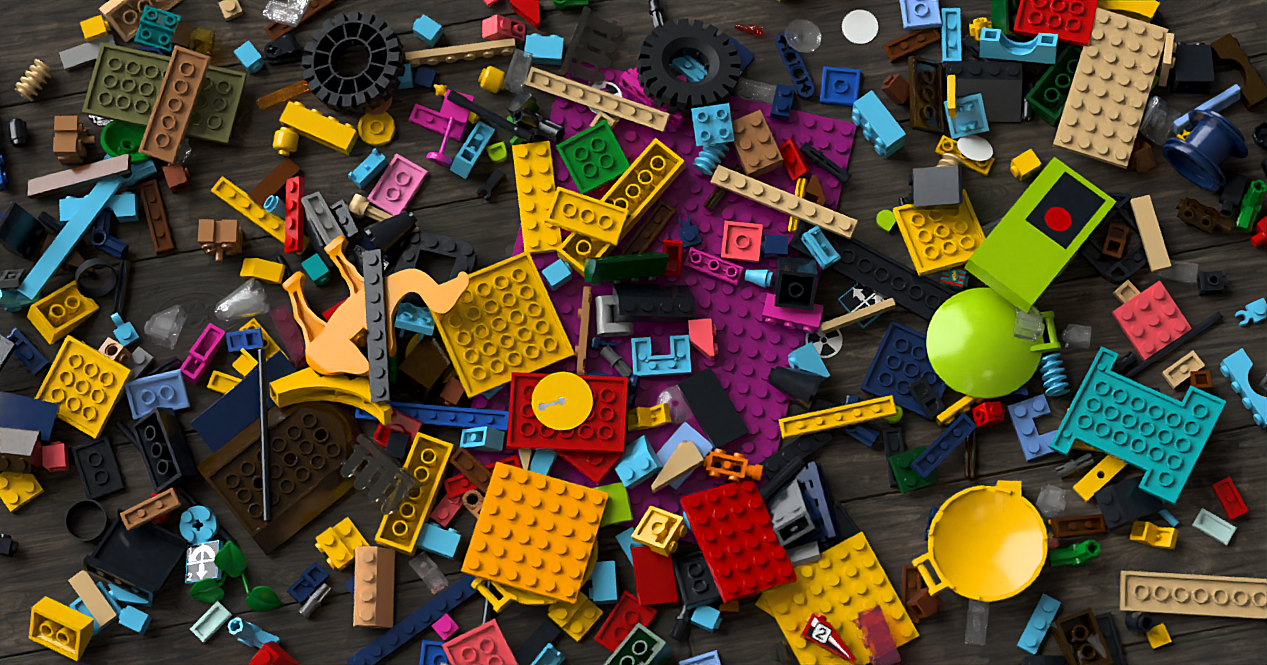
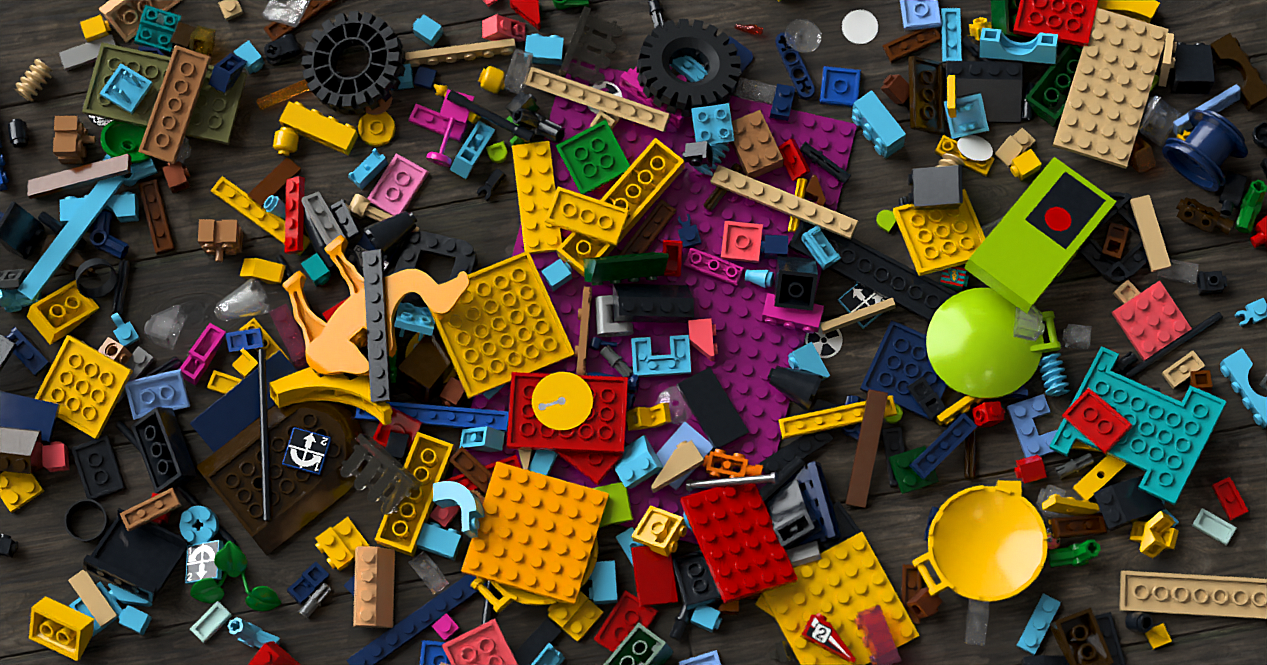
none -> medium azure plate [100,63,153,114]
none -> dark blue slope [209,53,247,93]
none -> tile [282,427,331,475]
none -> arch [433,481,485,538]
none -> black brick [683,141,714,167]
none -> flat silver bar [686,472,778,491]
none -> reddish brown tile [845,389,888,508]
none -> tan slope [995,128,1036,167]
none -> red brick [1014,455,1047,484]
none -> yellow tile [1042,494,1100,516]
none -> red tile [1062,388,1133,454]
none -> yellow slope [1140,511,1175,559]

